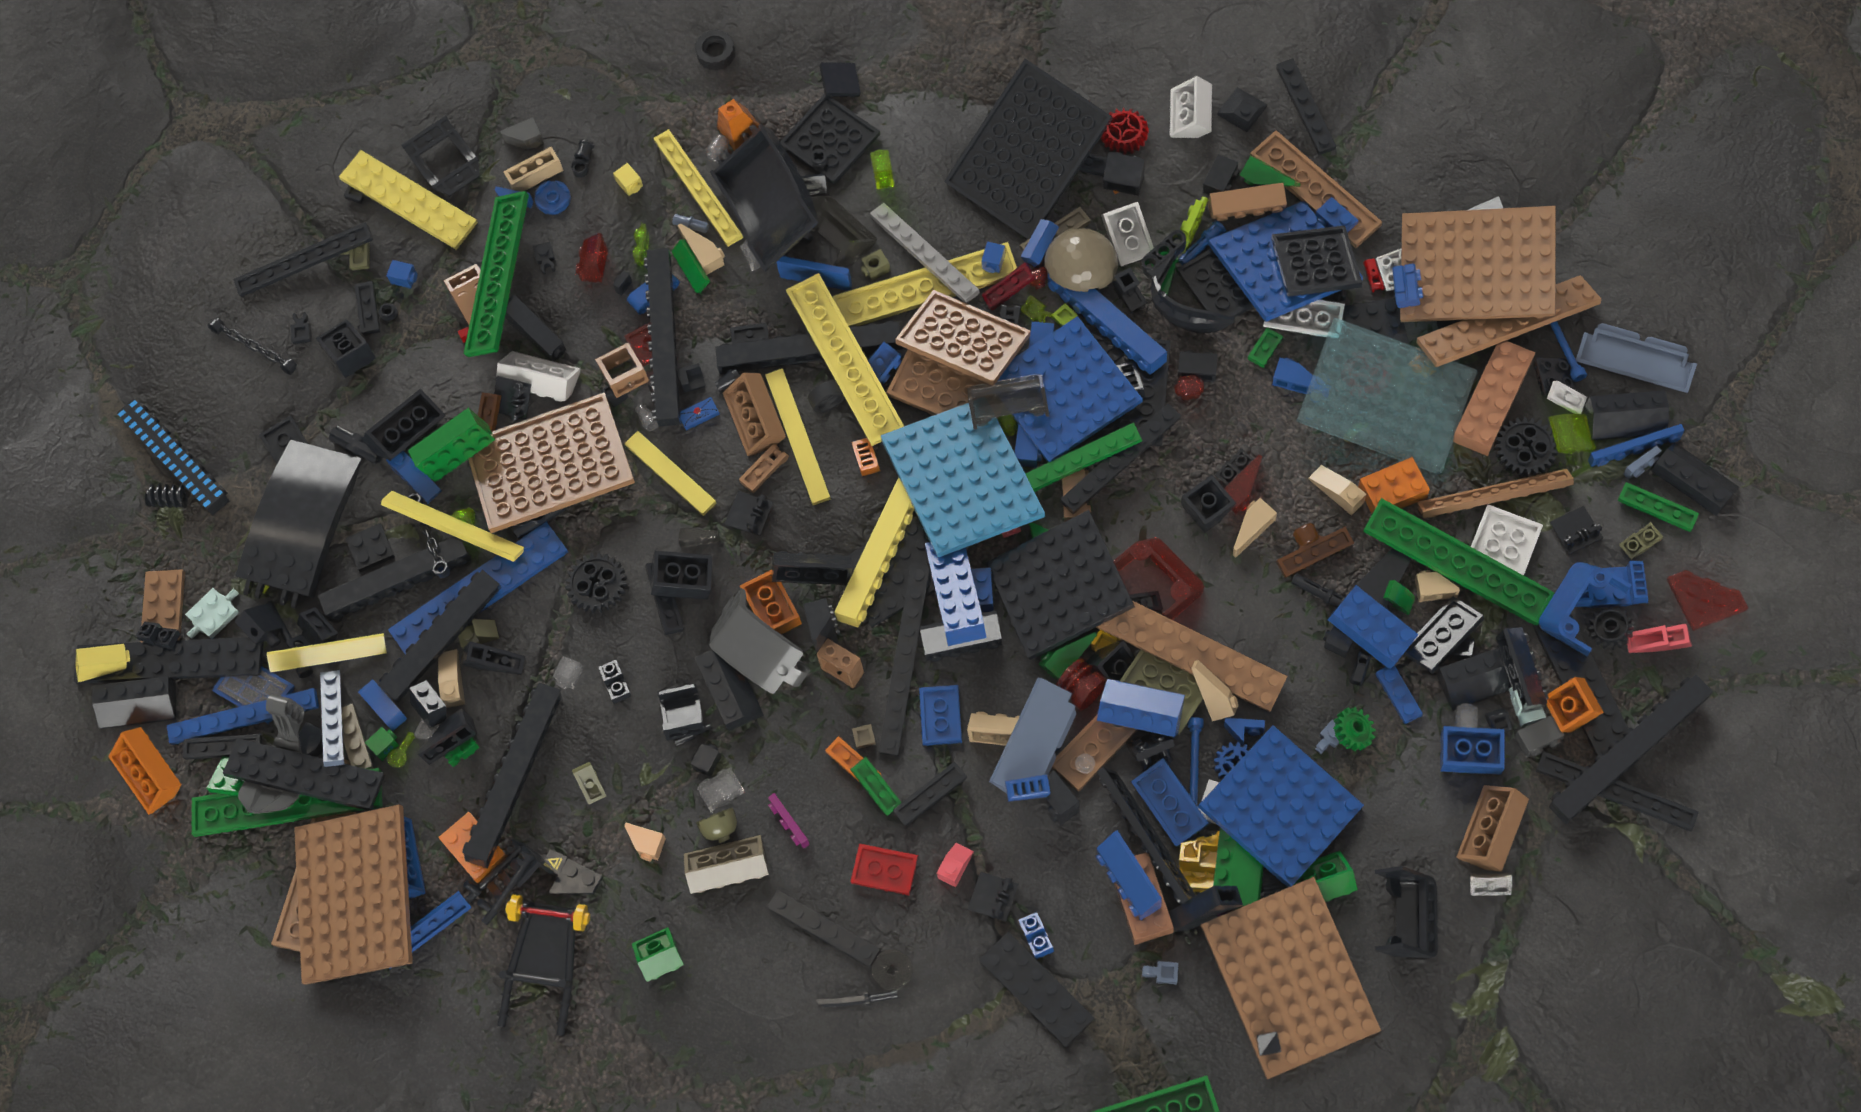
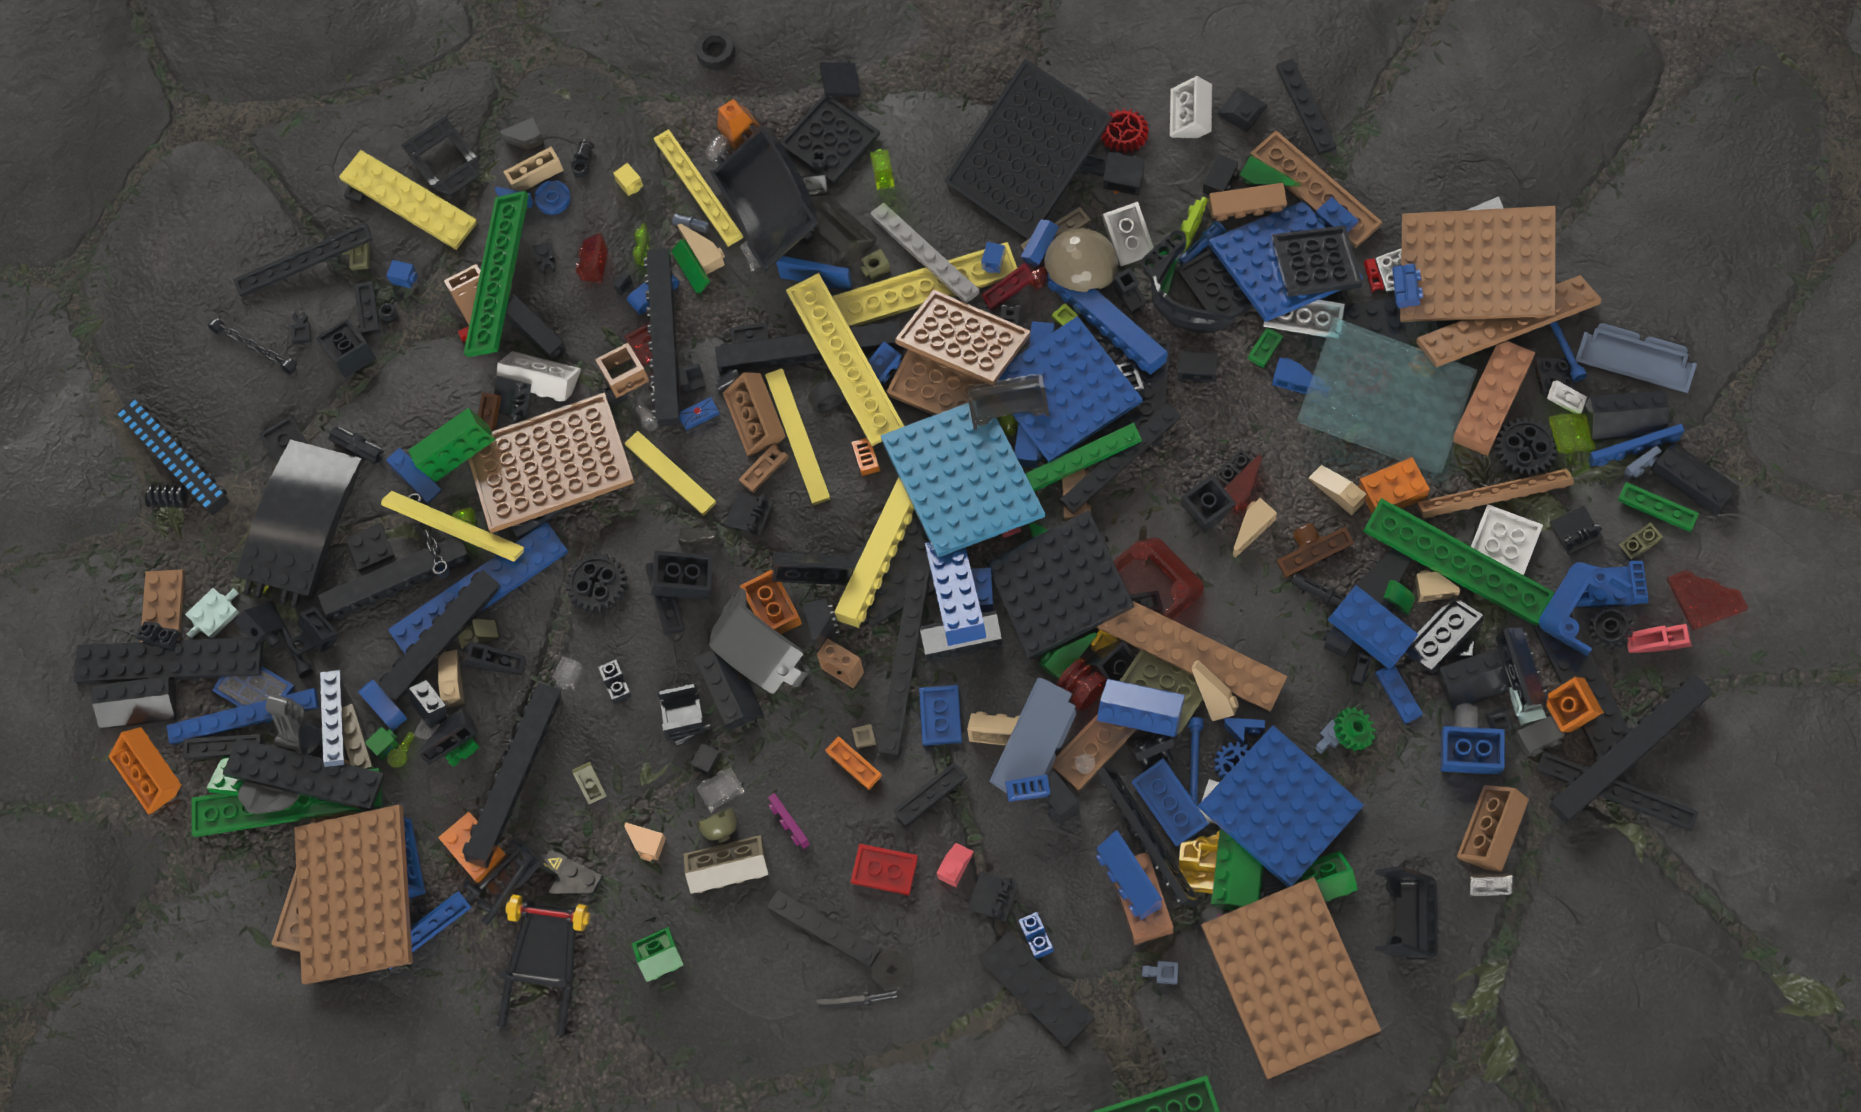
light yellow slope [75,644,130,682] -> none
light yellow tile [267,633,387,672] -> none
black slope [362,389,446,461] -> none
green tile [850,757,902,816] -> none
clear neon green plate [1020,295,1054,323] -> none
black slope [1169,886,1243,931] -> none
clear red head [1174,375,1204,401] -> none
black slope [1255,1031,1282,1056] -> none

